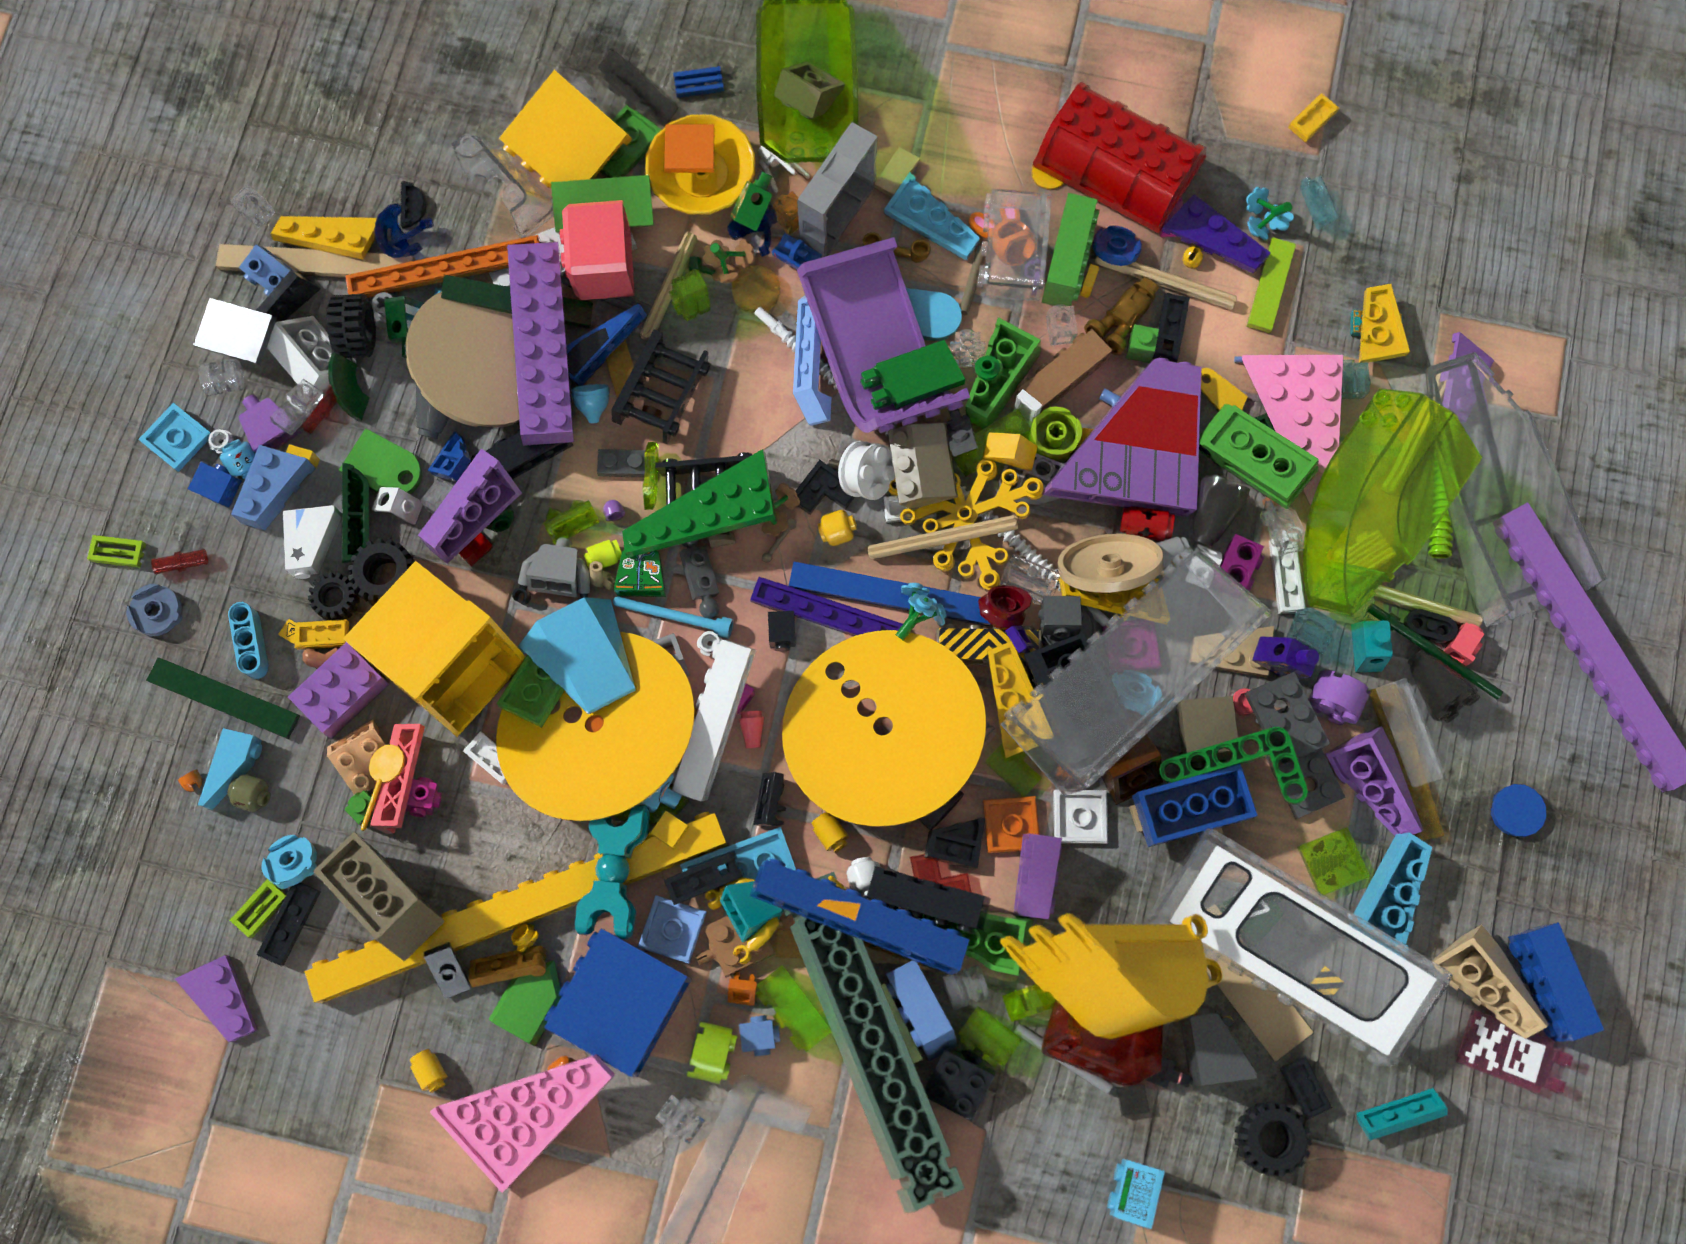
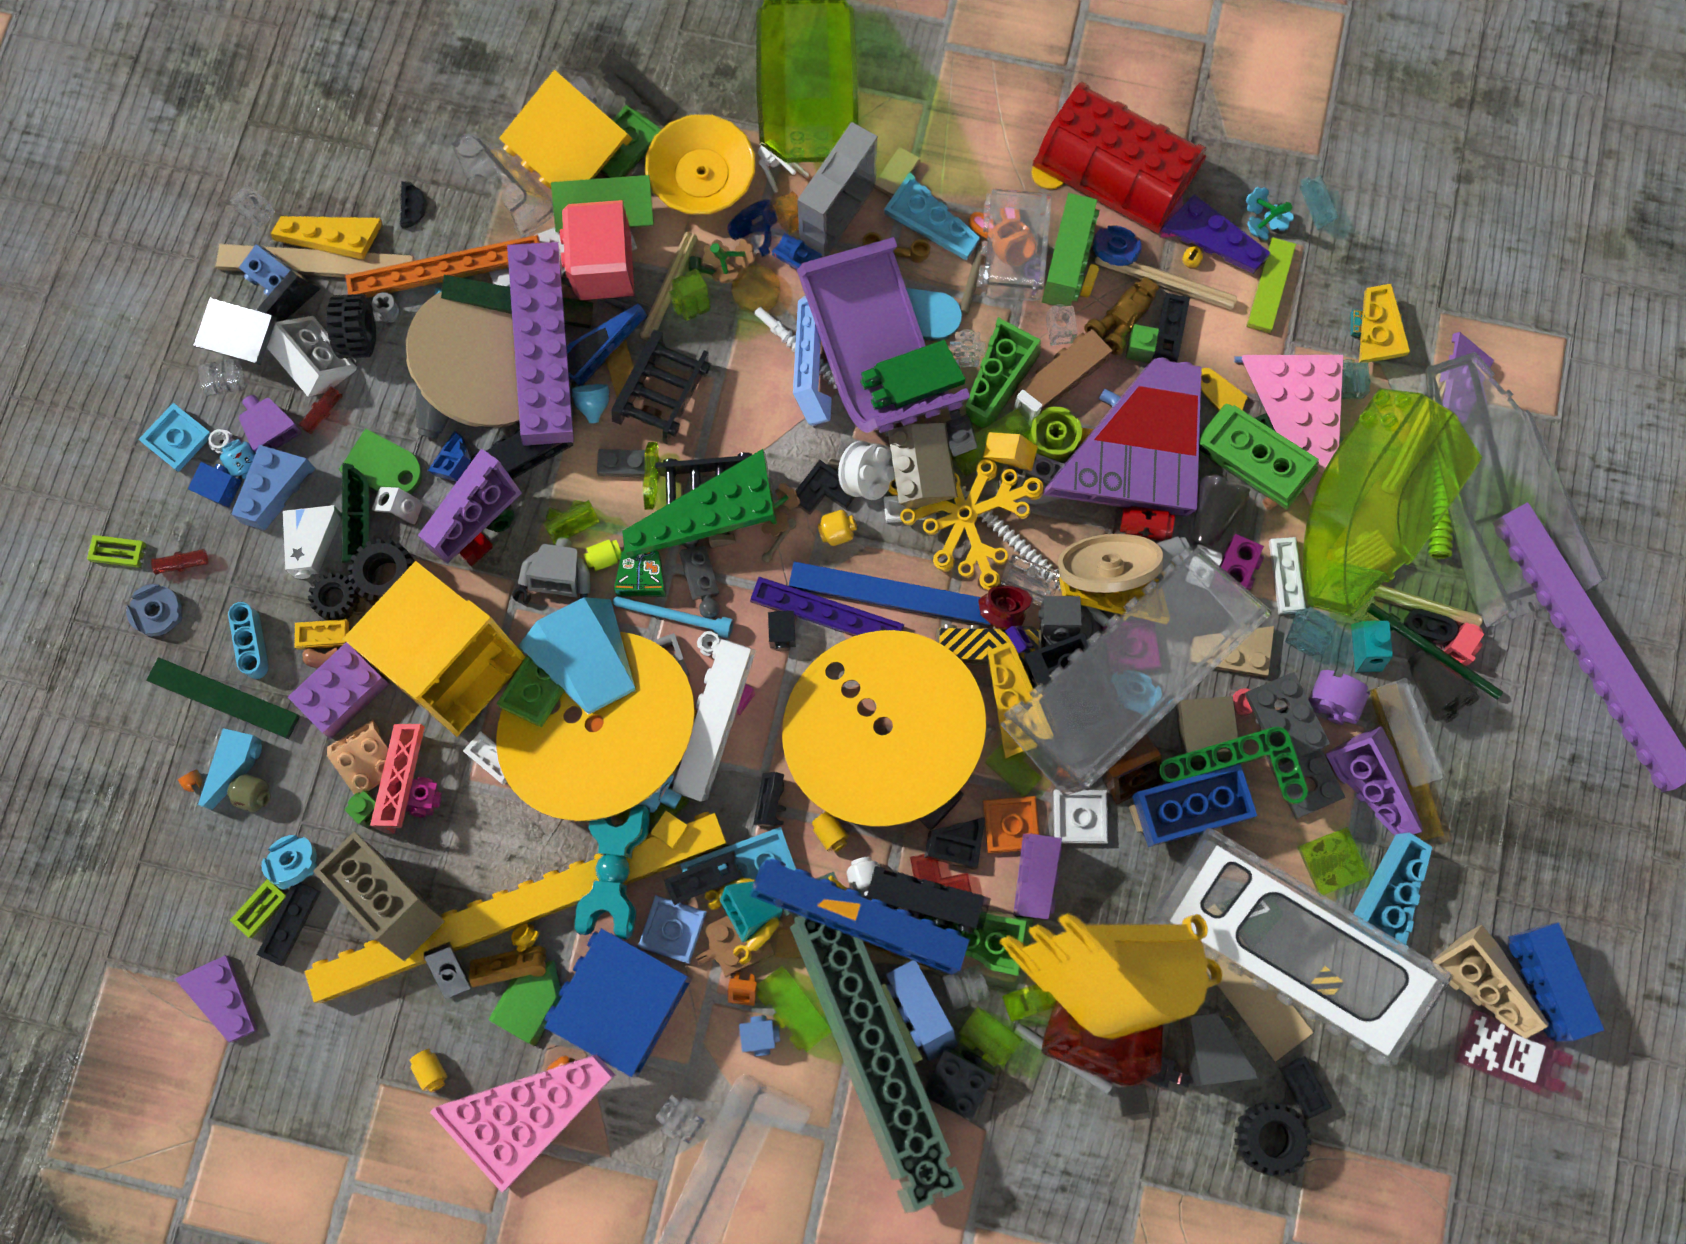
clear slope [270,379,324,435] -> none
yellow sticker [278,619,296,644] -> none
yellow tile [286,444,320,469] -> none
dark green tile [328,353,370,421] -> none
yellow piece [361,744,405,831] -> none
clear blue helmet [375,203,434,258] -> none
dark green torso [384,296,424,358] -> none
tan arm [590,561,616,590] -> none
medium lavender hinge [603,500,625,521] -> none
orange tile [664,124,715,173] -> none
blue tile [673,66,724,98] -> none
lime brick [687,1021,737,1084] -> none
green torso [730,170,773,231] -> none
coral cone [739,711,764,748] -> none
dark tan slope [774,61,845,119] -> none
tan axle [868,515,1018,559] -> none
medium azure plant [895,583,946,641] -> none
green plate [975,356,1000,381] -> none
medium azure slope [1107,1159,1165,1229] -> none
dark purple torso [1252,637,1319,679] -> none
clear bracket [1260,500,1311,555] -> none
yellow plate [1288,93,1339,143] -> none
teal plate [1356,1088,1448,1141] -> none
blue tile [1491,784,1546,838] -> none

